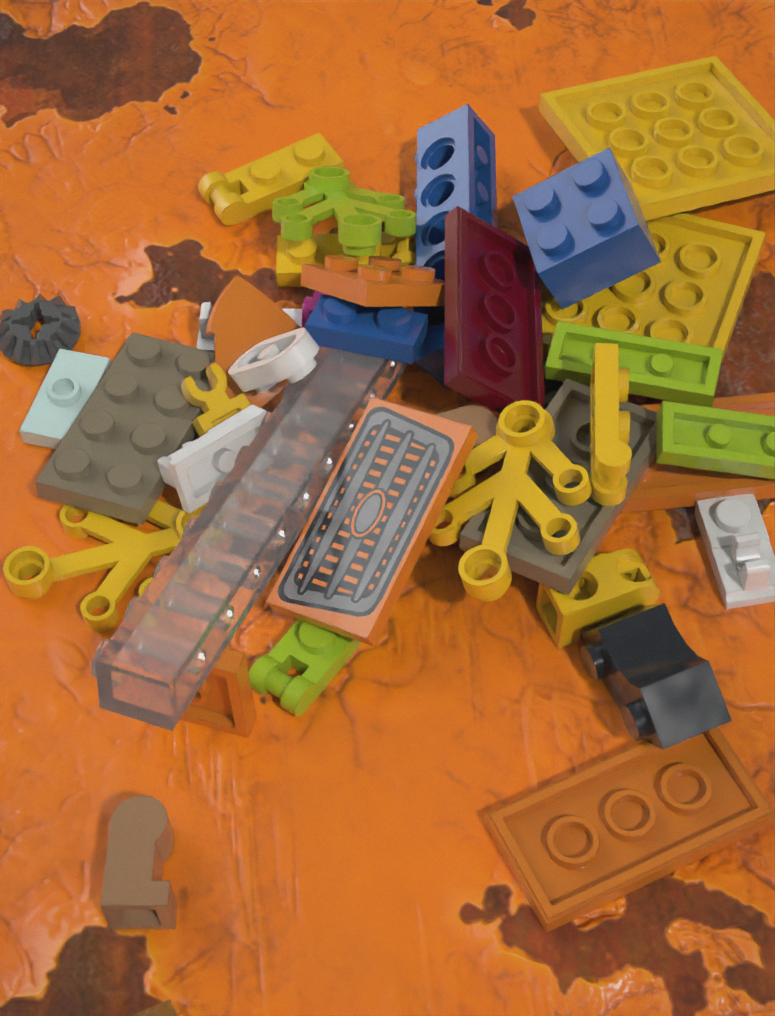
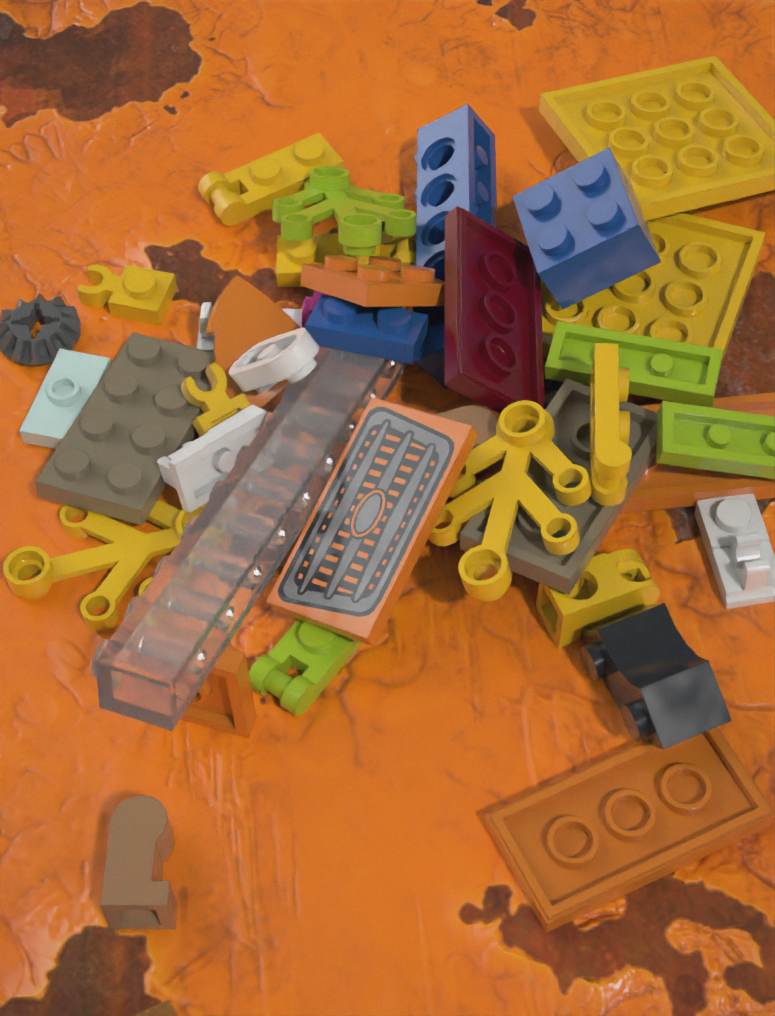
none -> yellow plate [77,264,178,326]

